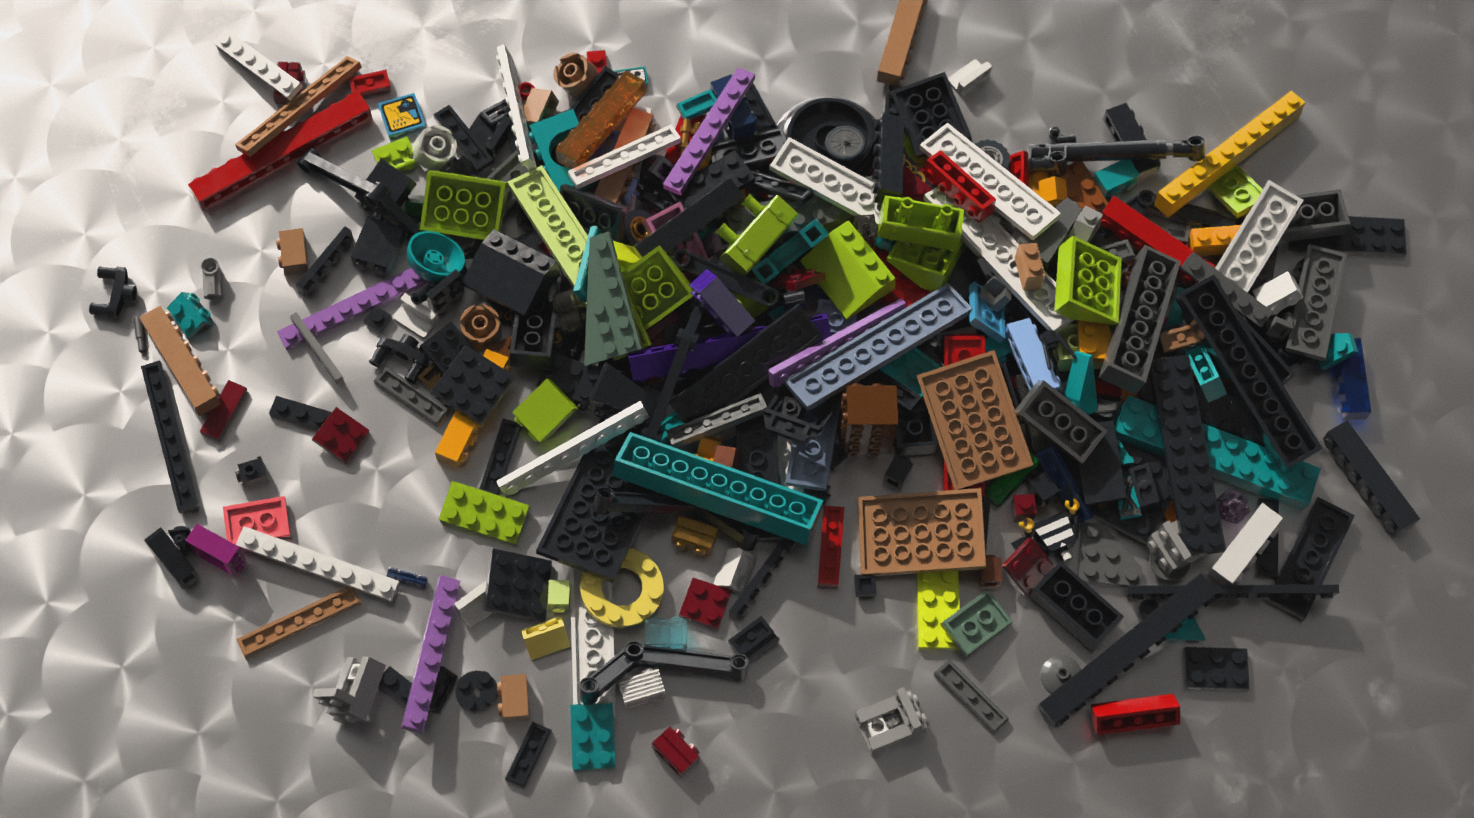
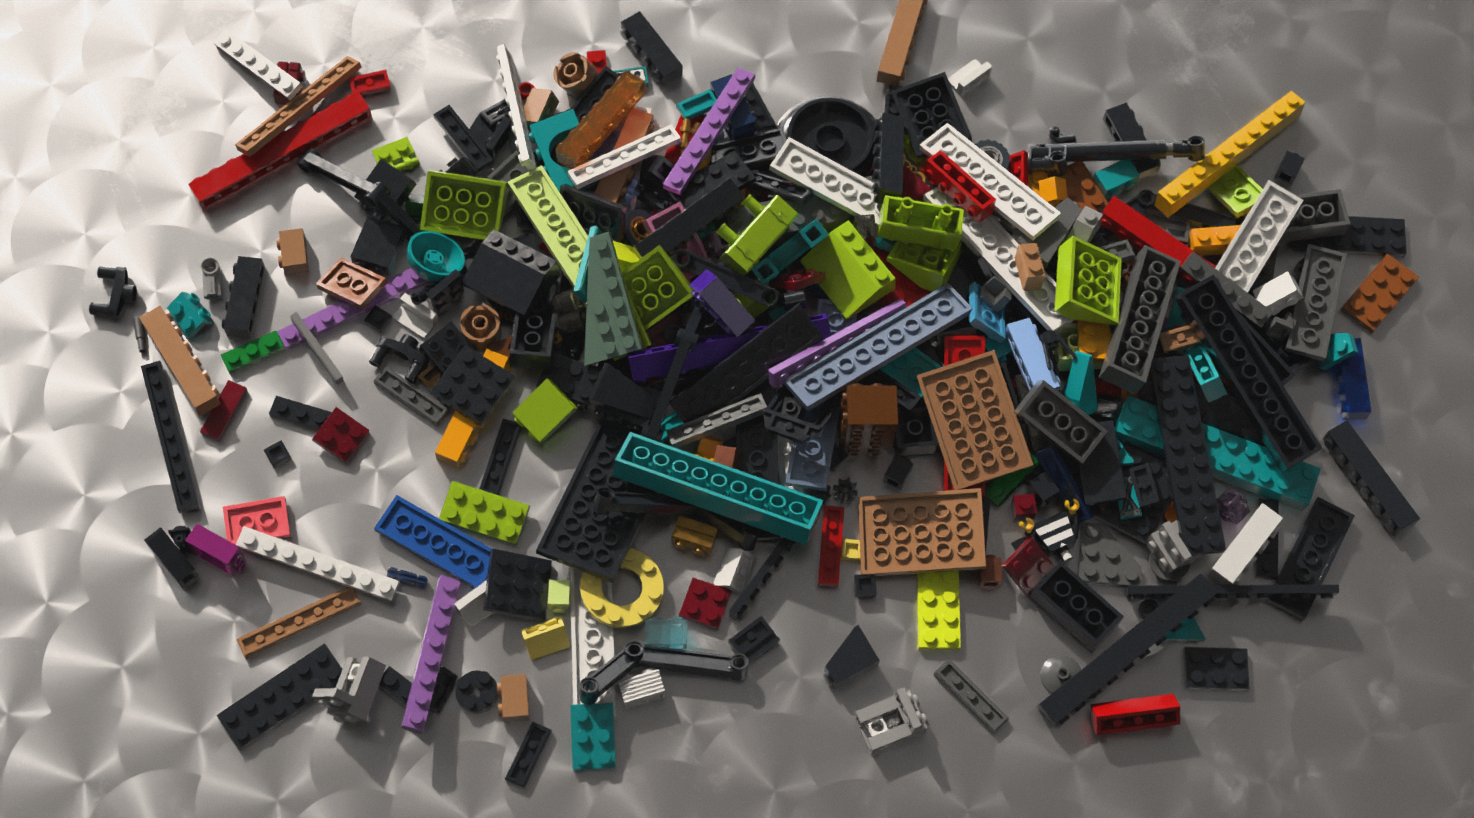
black brick [235,456,269,488] -> none
black plate [296,226,354,297] -> none
tile [378,93,426,139] -> none
white brick [413,125,457,170] -> none
white plate [496,401,650,497] -> none
dark red brick [652,727,700,778] -> none
dark grey wheel [825,126,866,161] -> none
sand green tile [940,589,1013,658] -> none
none -> black plate [216,643,342,751]
none -> green plate [221,331,285,374]
none -> black brick [222,256,265,339]
none -> black tile [264,440,292,468]
none -> plate [316,257,387,310]
none -> blue plate [374,495,492,588]
none -> black brick [620,11,683,86]
none -> black slope [823,625,880,689]
none -> black gear [833,477,858,504]
none -> light yellow tile [841,539,861,562]
none -> black brick [1274,151,1305,185]
none -> dark orange plate [1340,253,1419,333]

